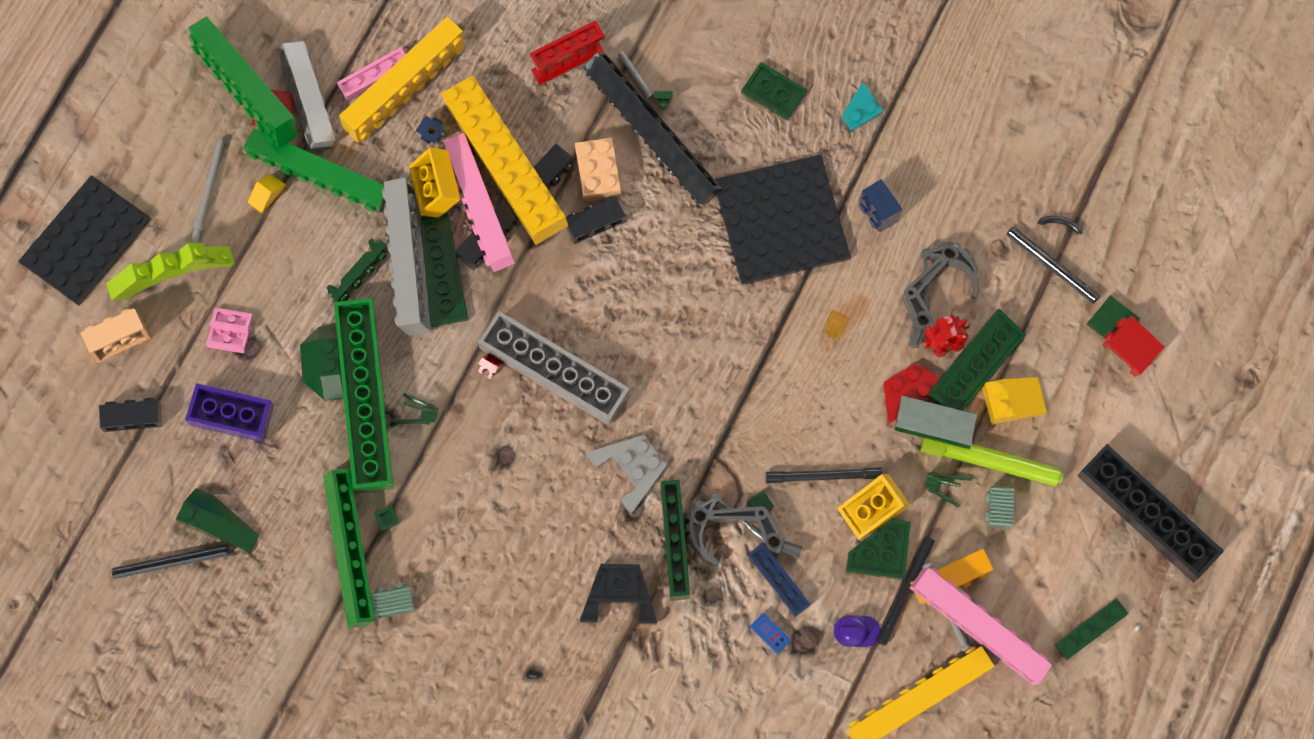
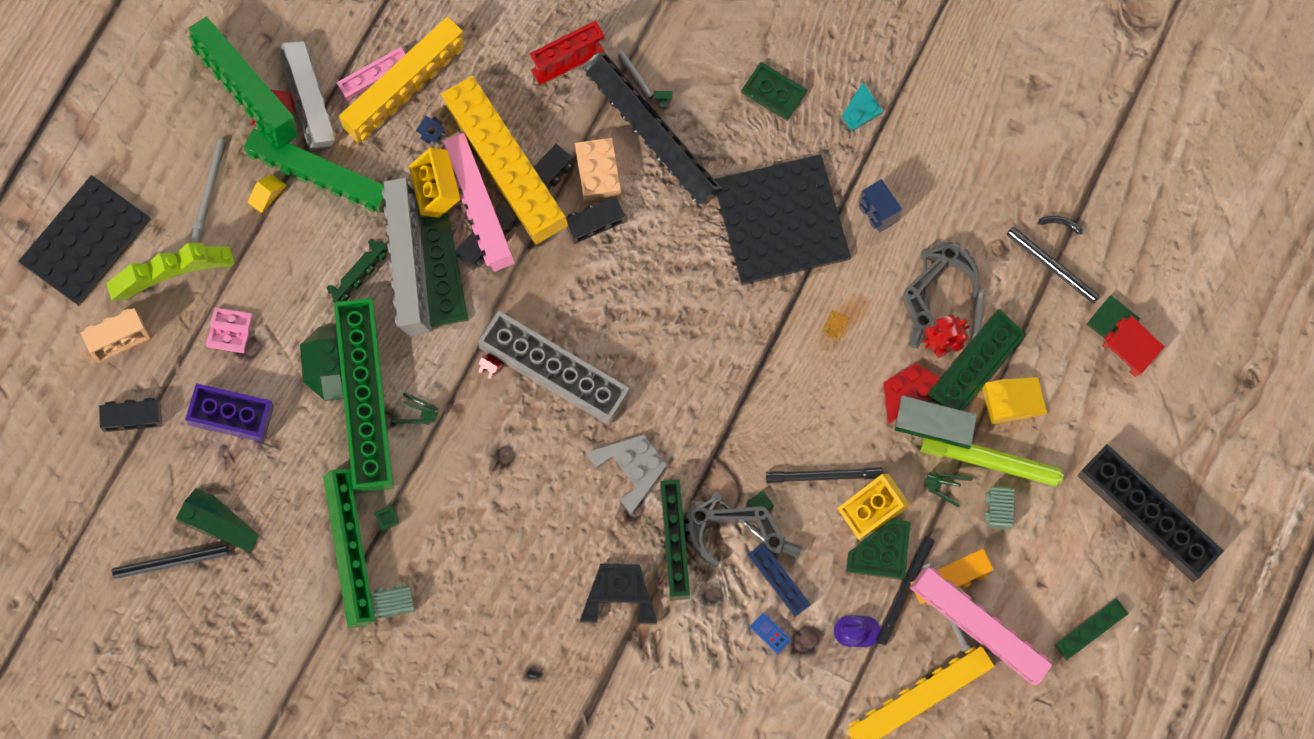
none -> light grey bar [972,290,984,339]

